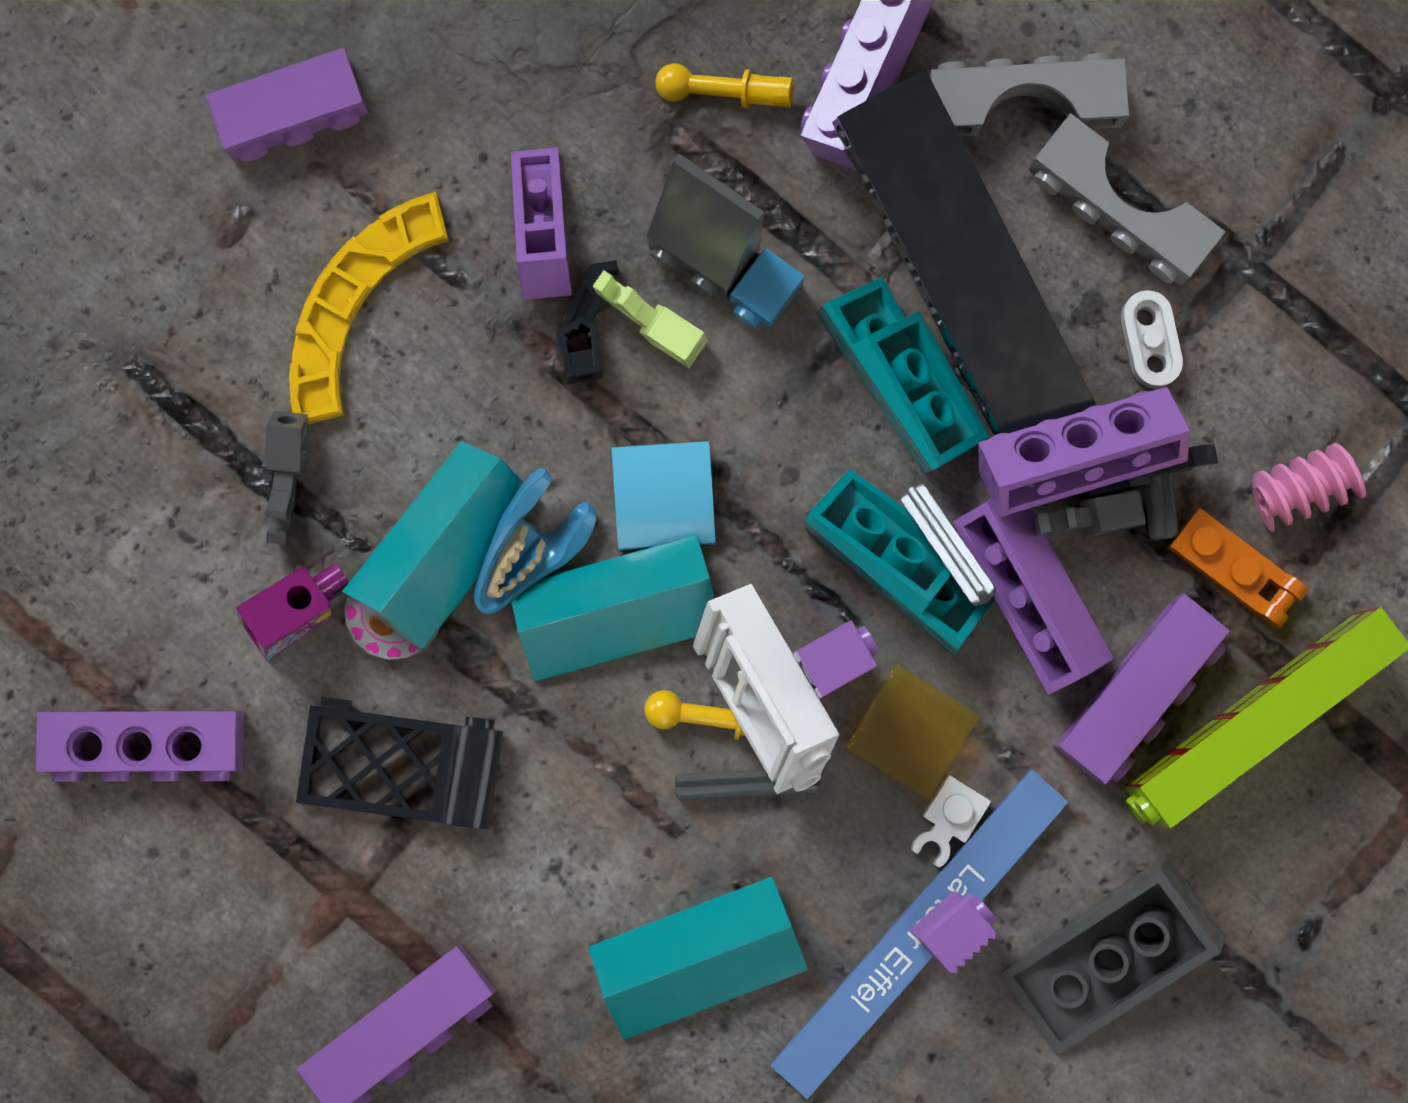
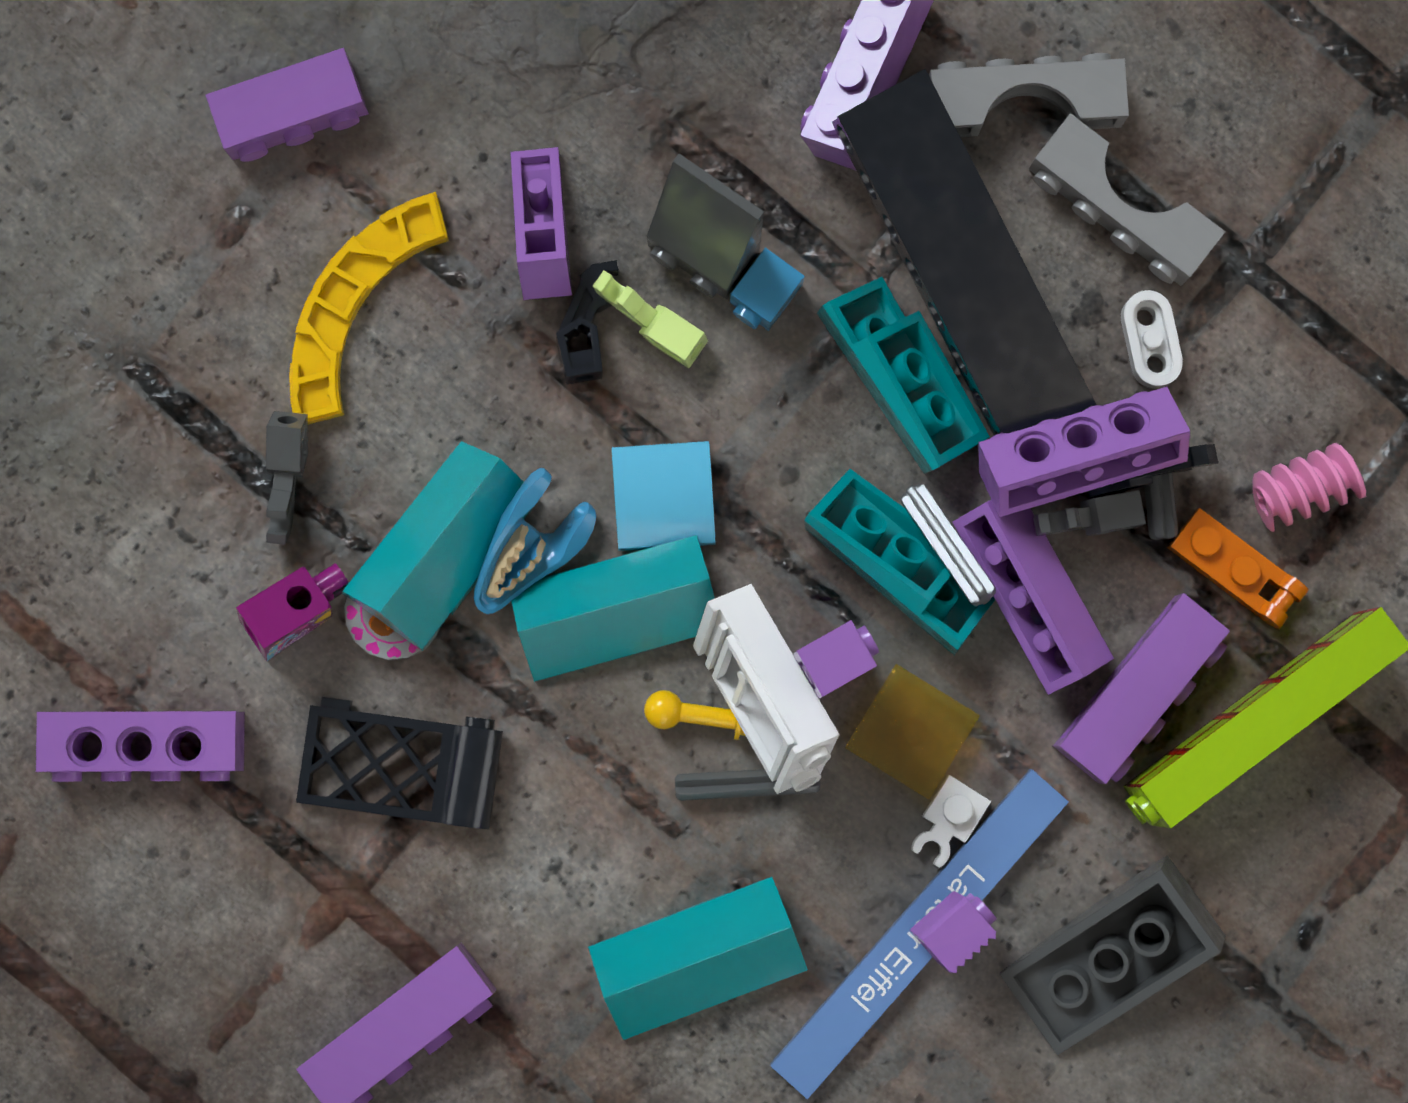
yellow pin [655,63,795,109] -> none

